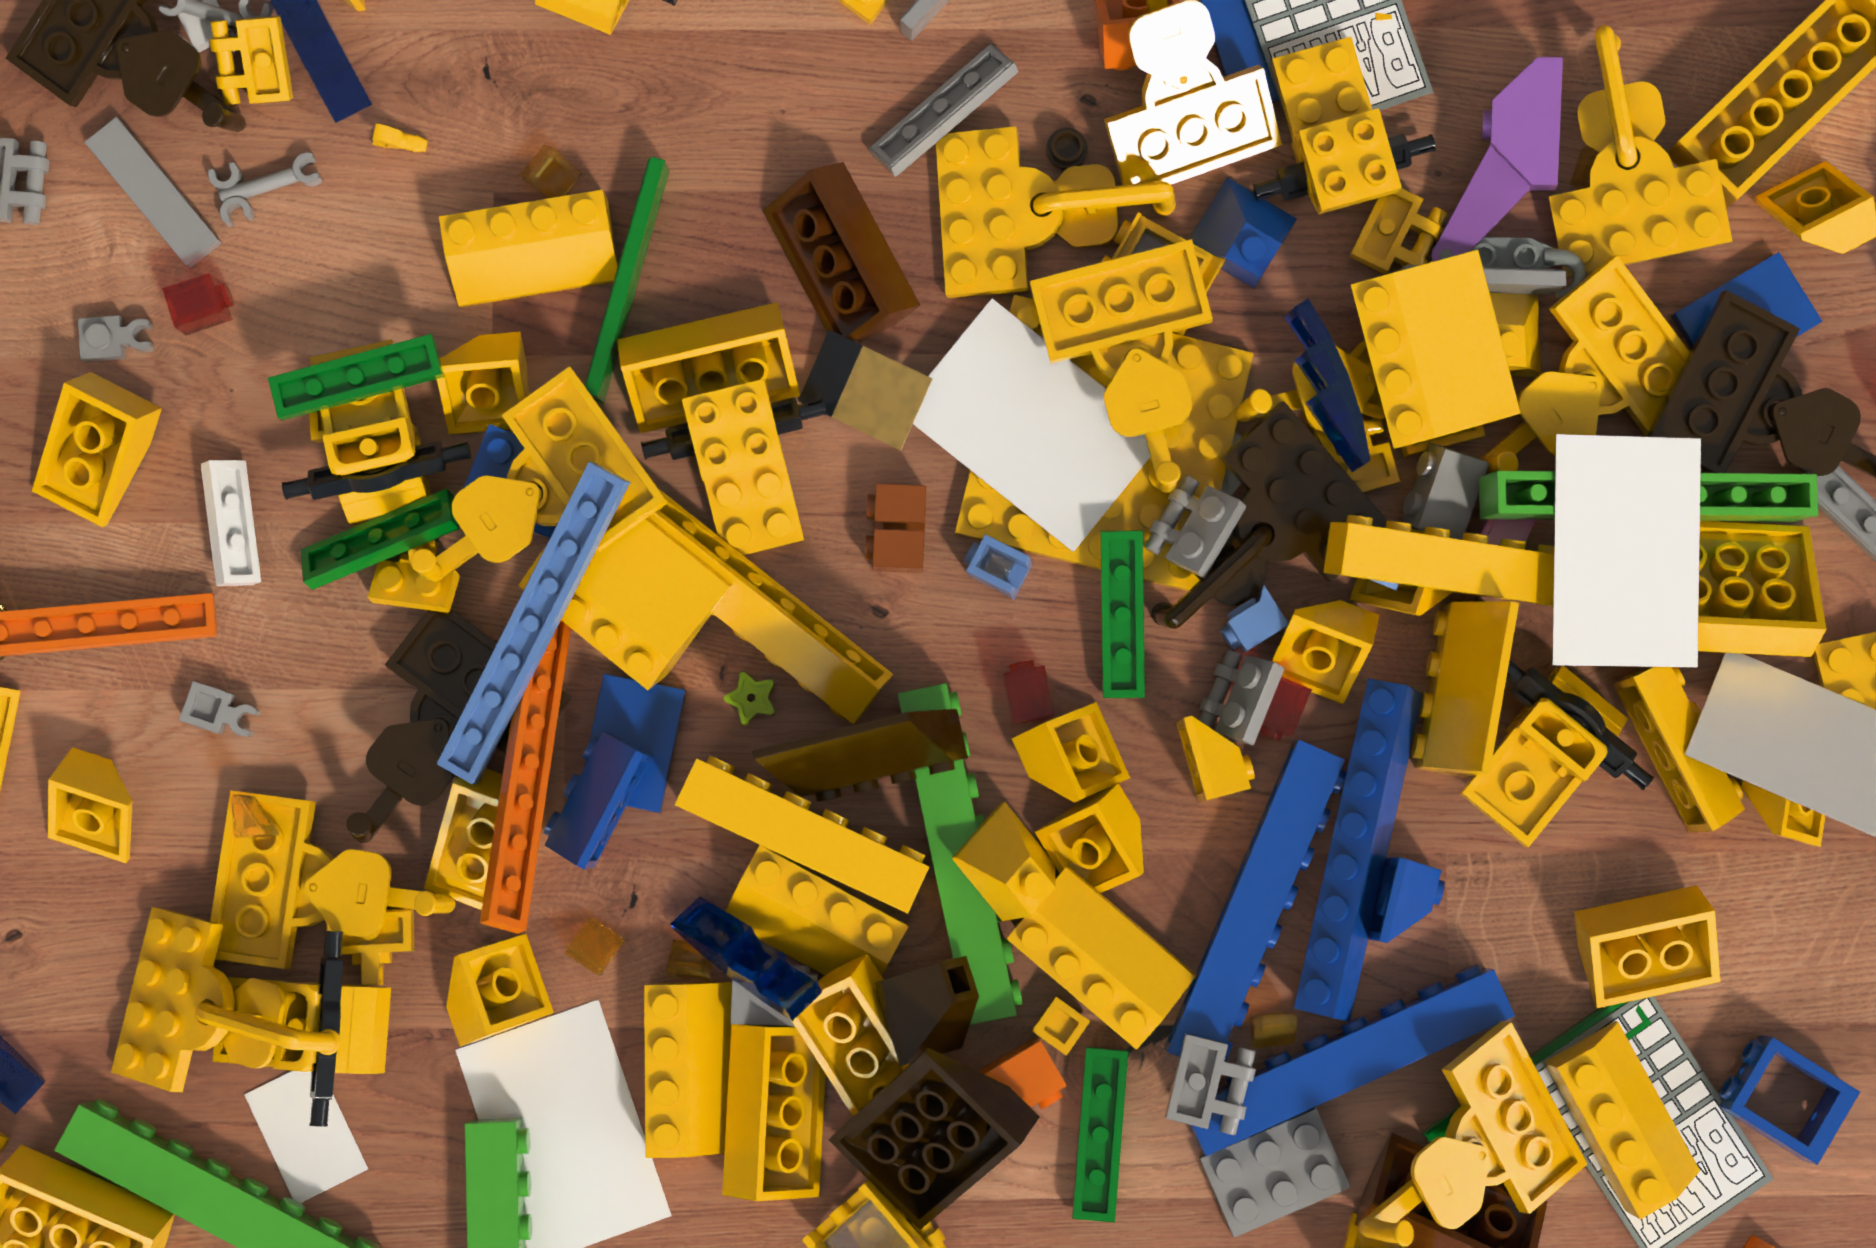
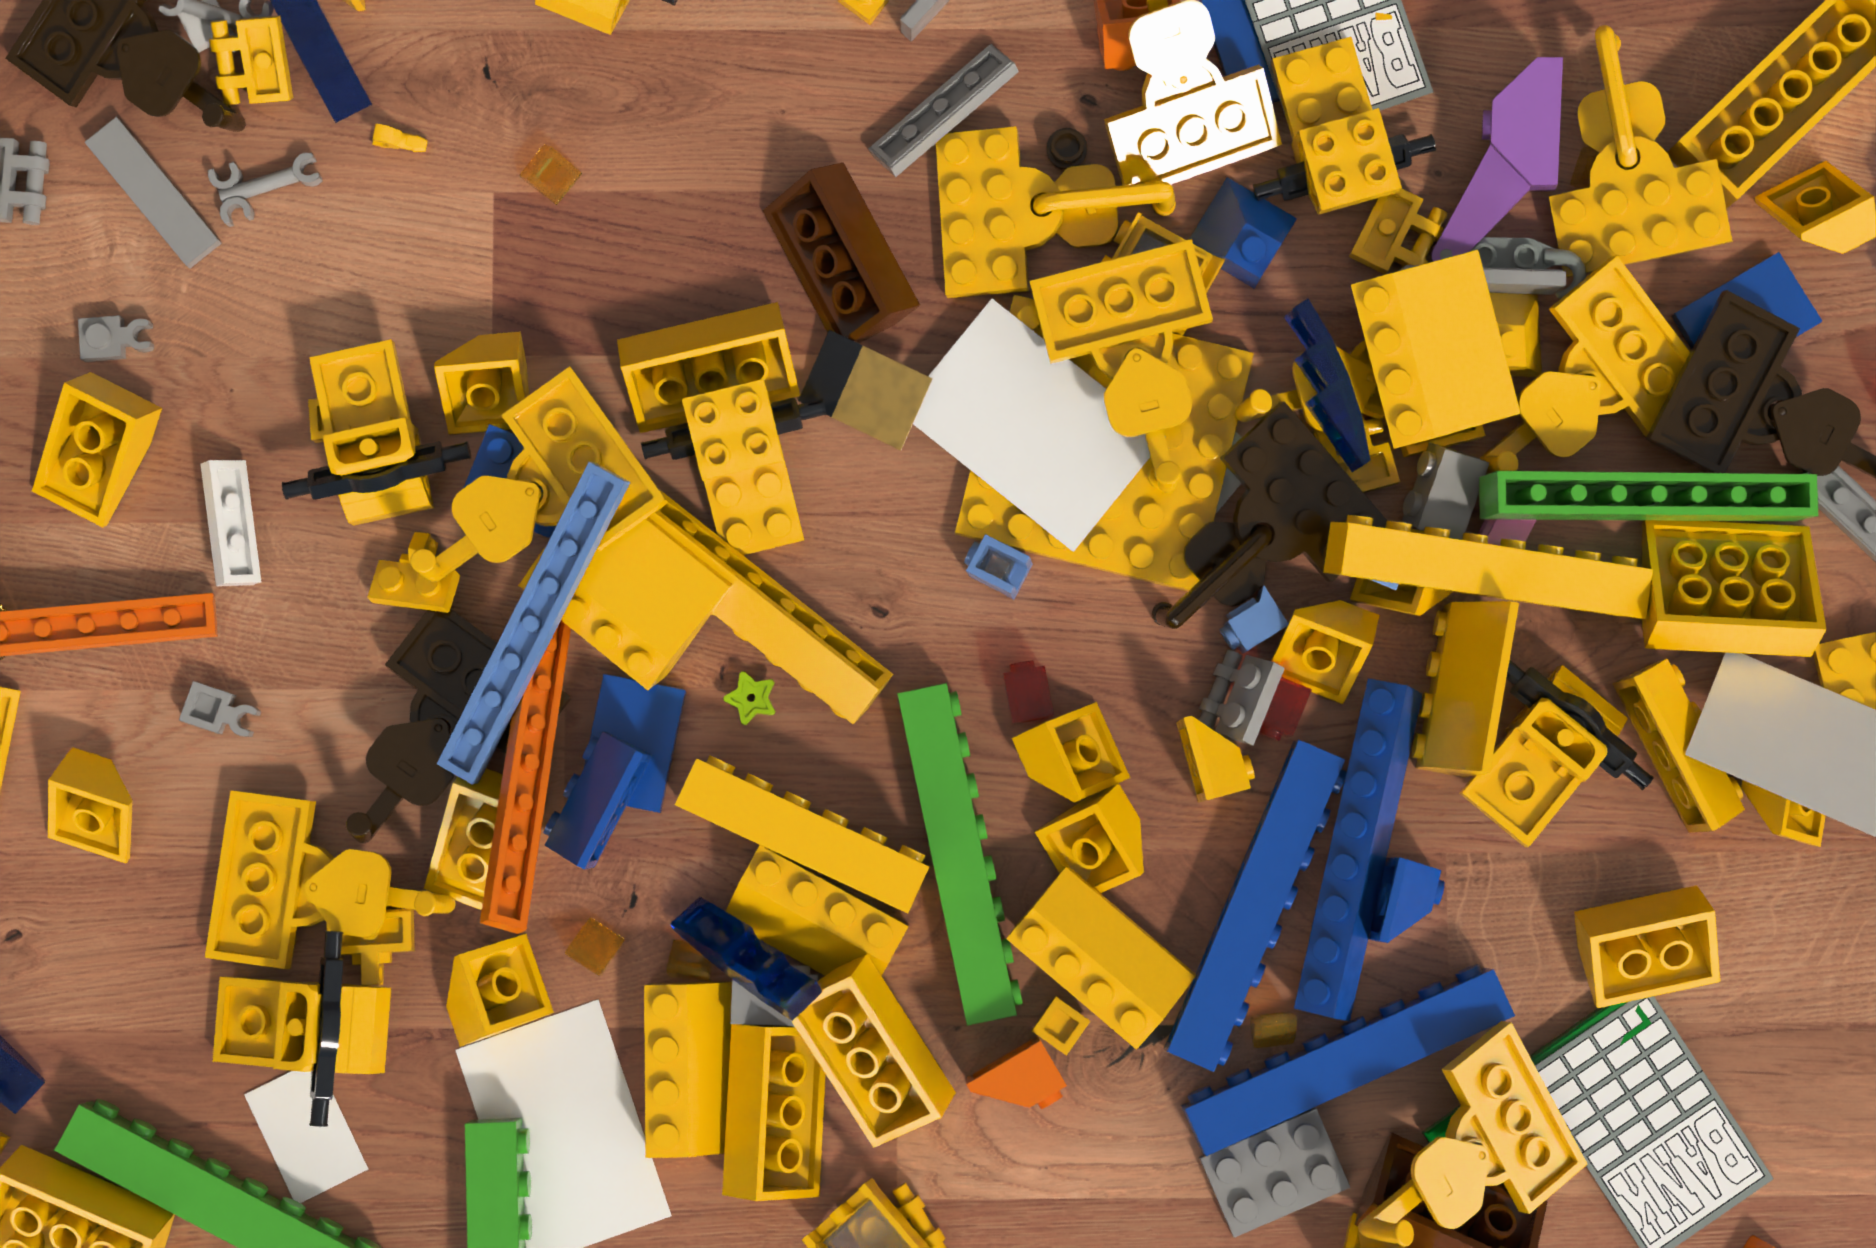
yellow plate [111,907,341,1092] -> none
clear red brick [162,273,234,335] -> none
clear yellow slope [231,794,279,839] -> none
green plate [268,334,445,421] -> none
green plate [300,488,459,590] -> none
yellow slope [439,189,619,307] -> none
green tile [584,157,669,404] -> none
dark brown slope [752,709,968,802] -> none
dark brown slope [829,1048,1040,1230] -> none
dark orange piece [865,484,926,573] -> none
dark brown slope [875,956,979,1066] -> none
yellow slope [952,802,1056,921] -> none
green plate [1072,1047,1128,1223] -> none
green plate [1100,530,1145,698] -> none
light grey plate [1144,475,1247,579] -> none
light grey plate [1165,1033,1256,1135] -> none
yellow slope [1543,1021,1700,1220] -> none
white sticker [1553,434,1701,667] -> none
blue window [1719,1035,1860,1165] -> none

